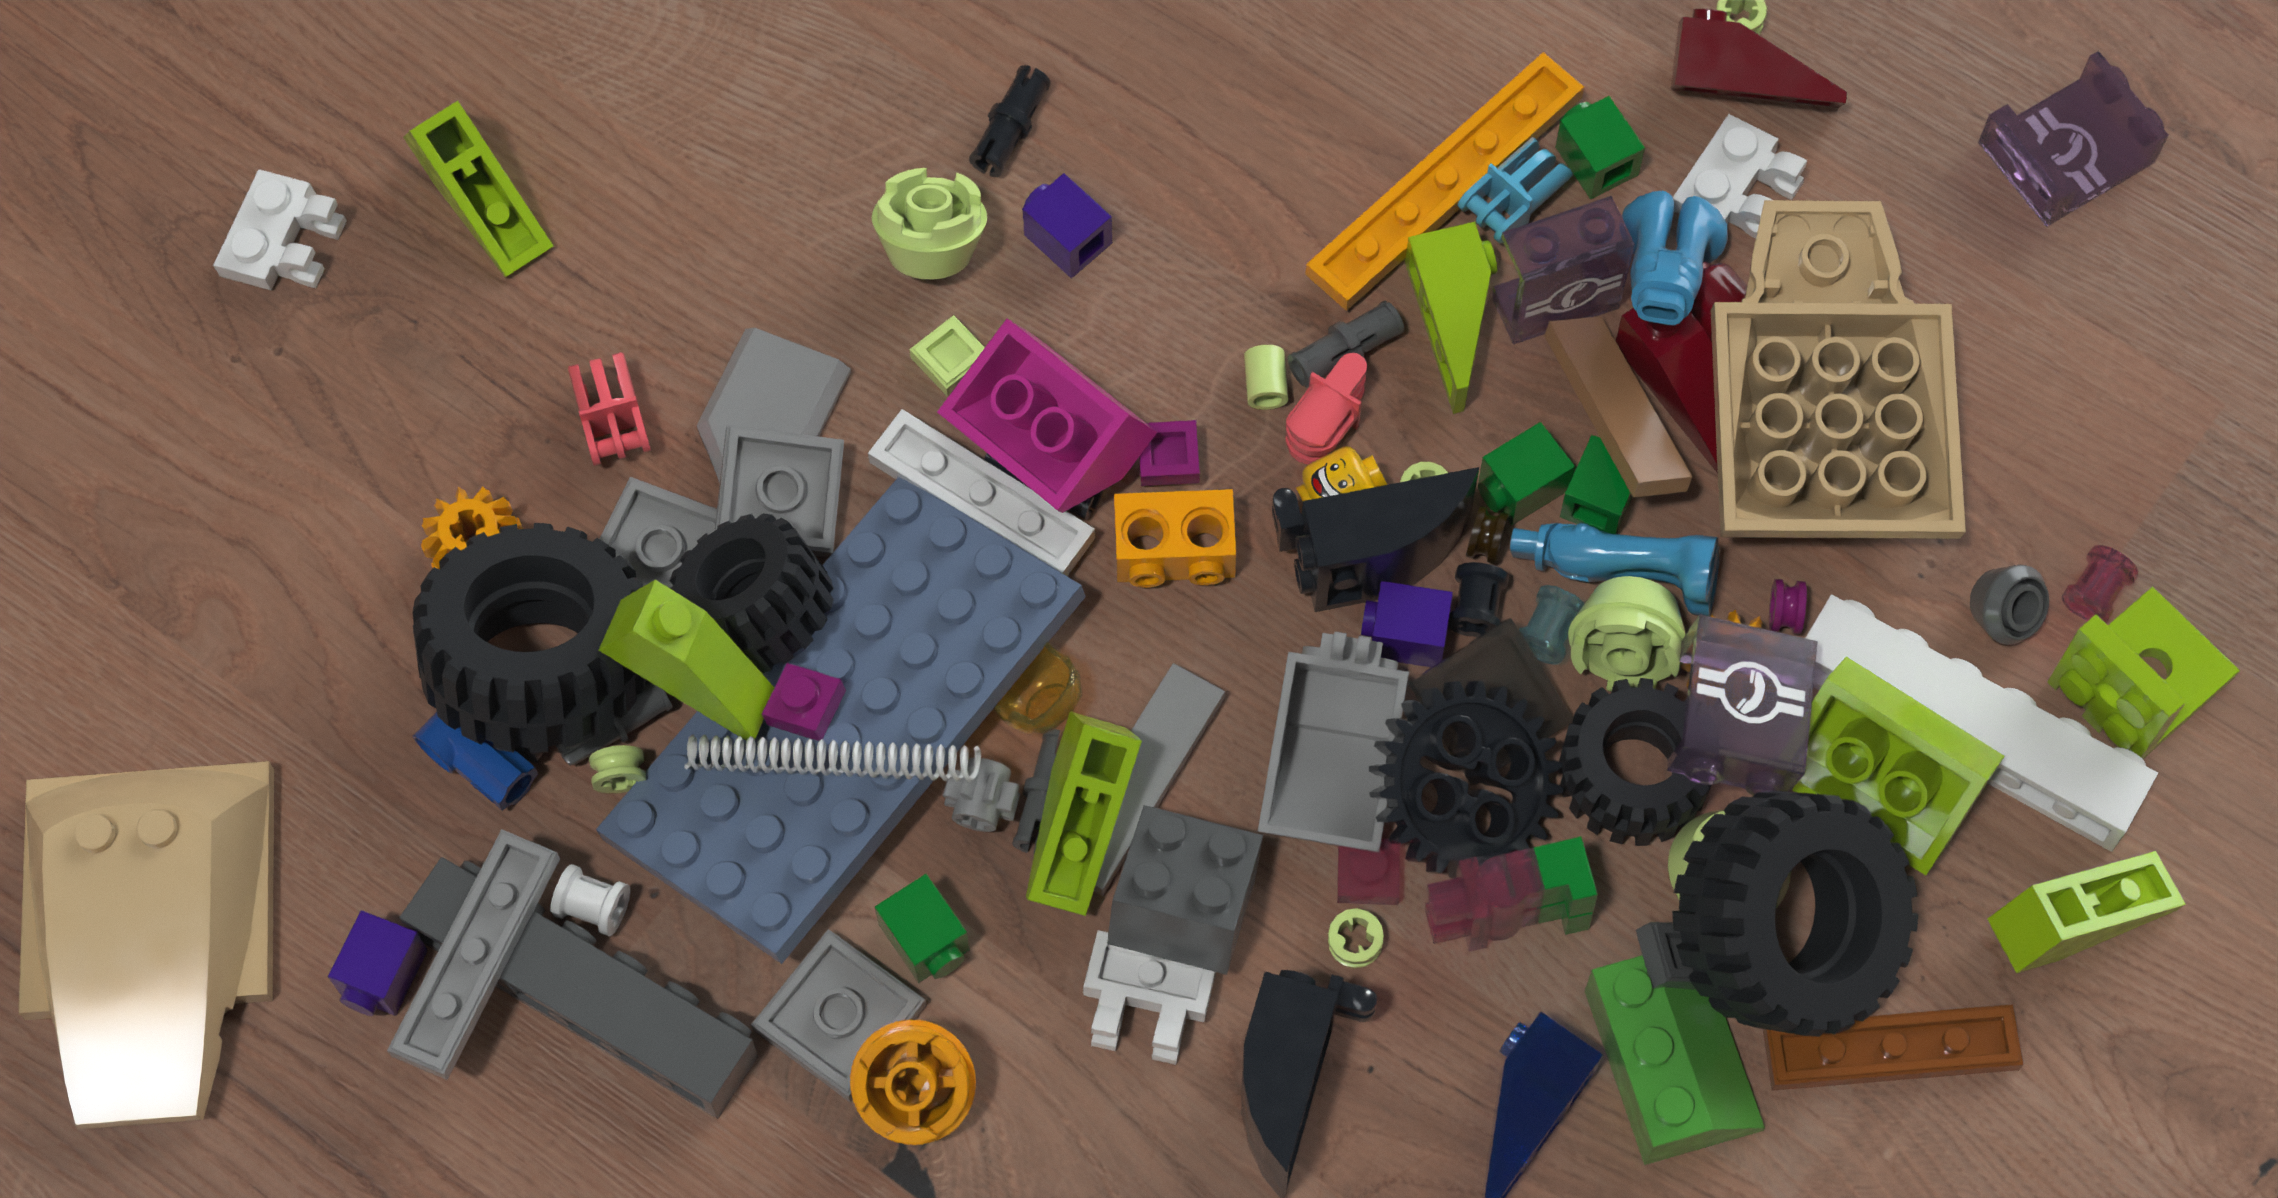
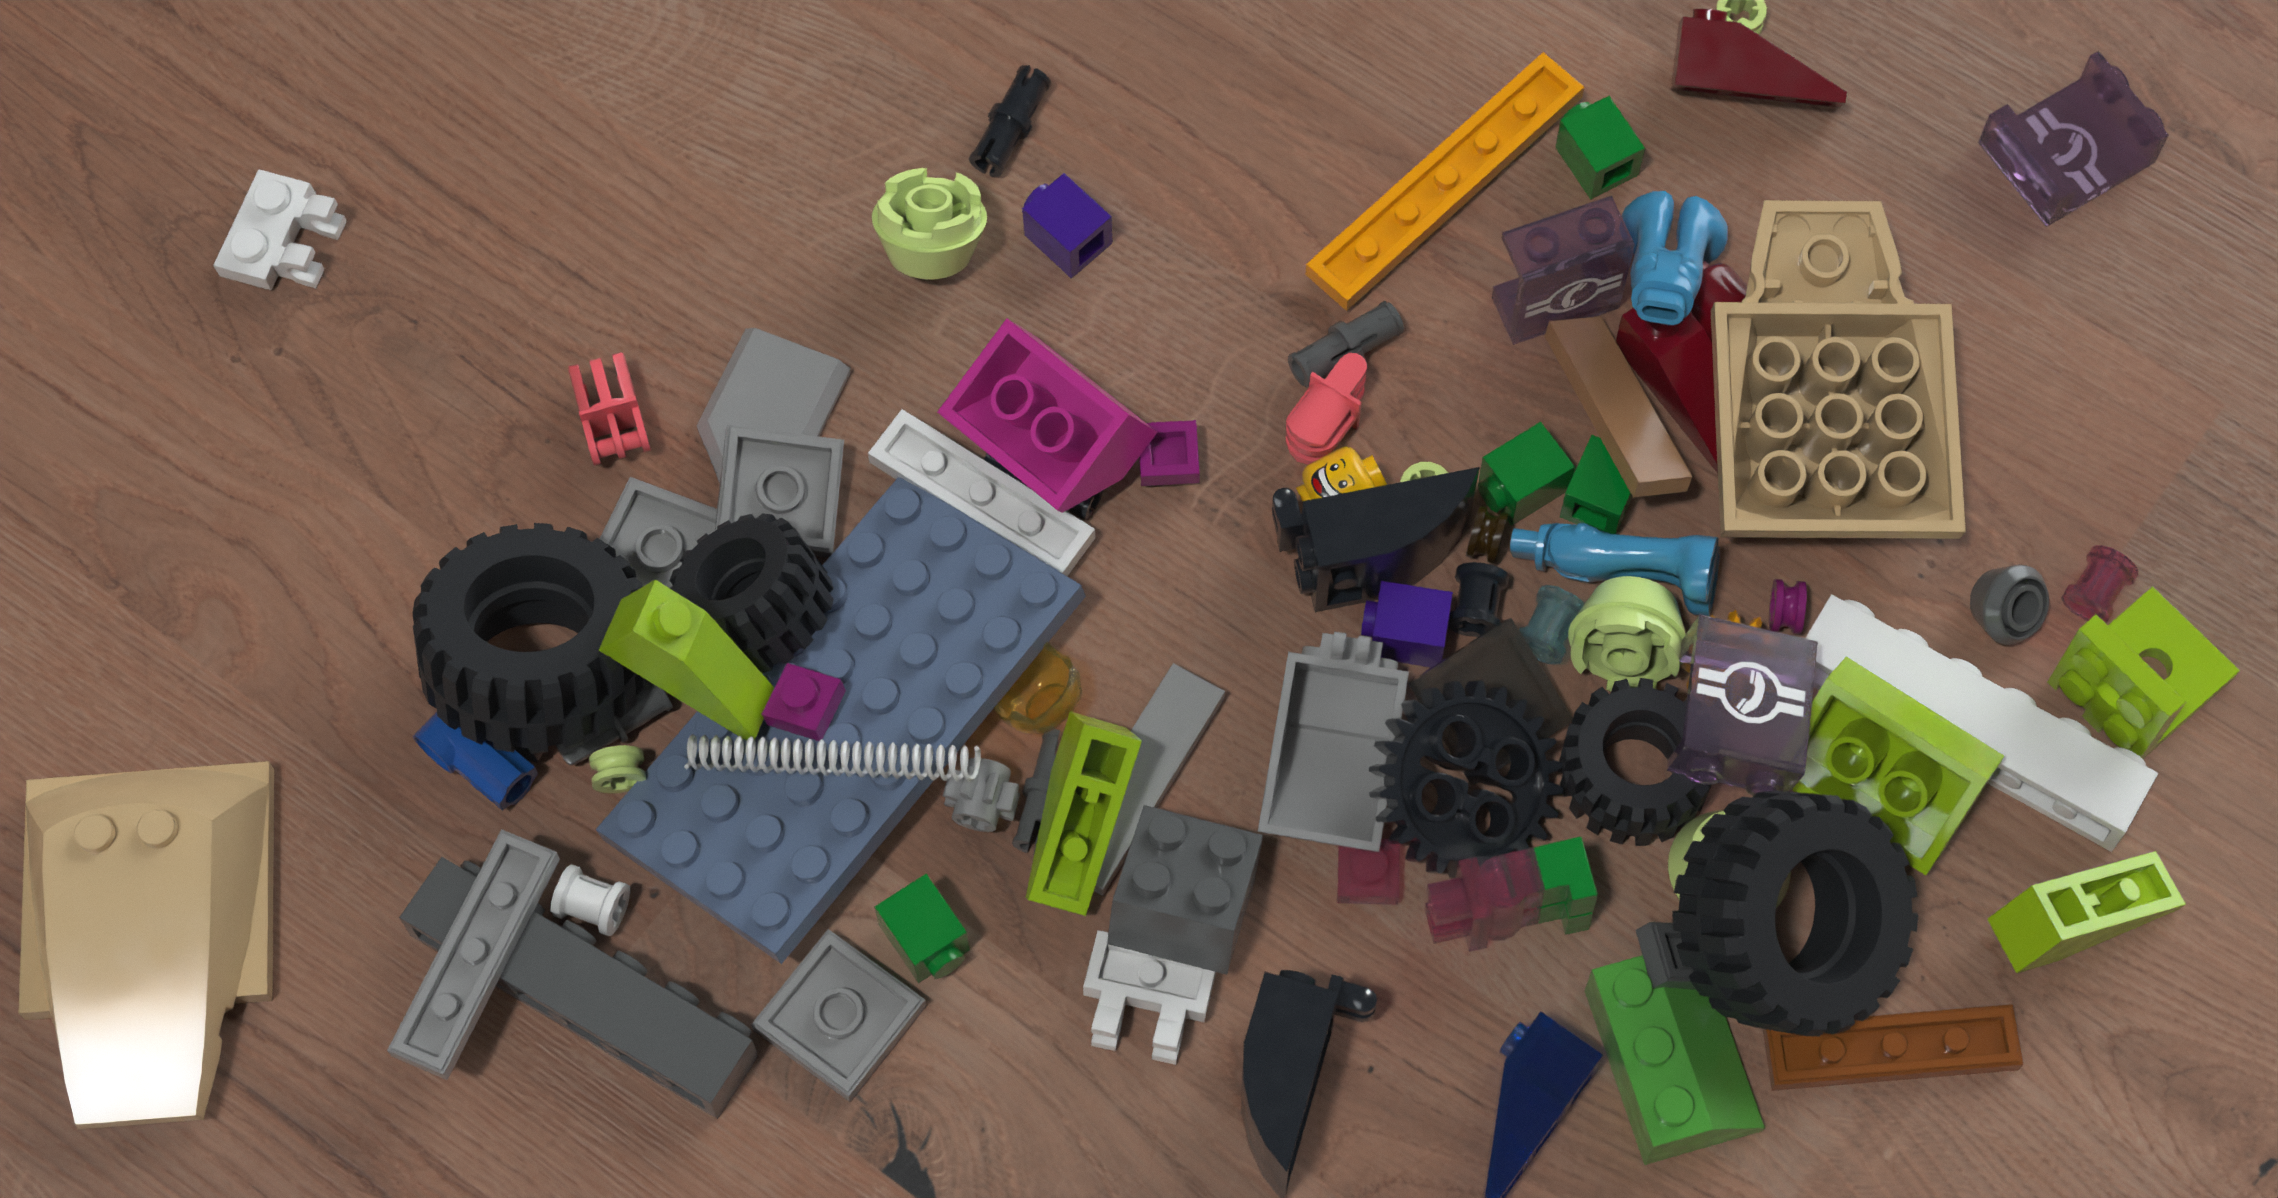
dark purple brick [328,910,428,1016] -> none
lime slope [403,101,553,277] -> none
light orange gear [421,486,523,569] -> none
light orange cone [850,1019,976,1145] -> none
yellowish green tile [909,315,985,397] -> none
light orange brick [1114,489,1236,588] -> none
yellowish green hinge [1244,345,1288,410] -> none
yellowish green bush [1328,908,1384,968] -> none
lime slope [1405,222,1497,414] -> none
medium azure arm [1458,136,1573,243] -> none
white plate [1673,114,1807,239] -> none

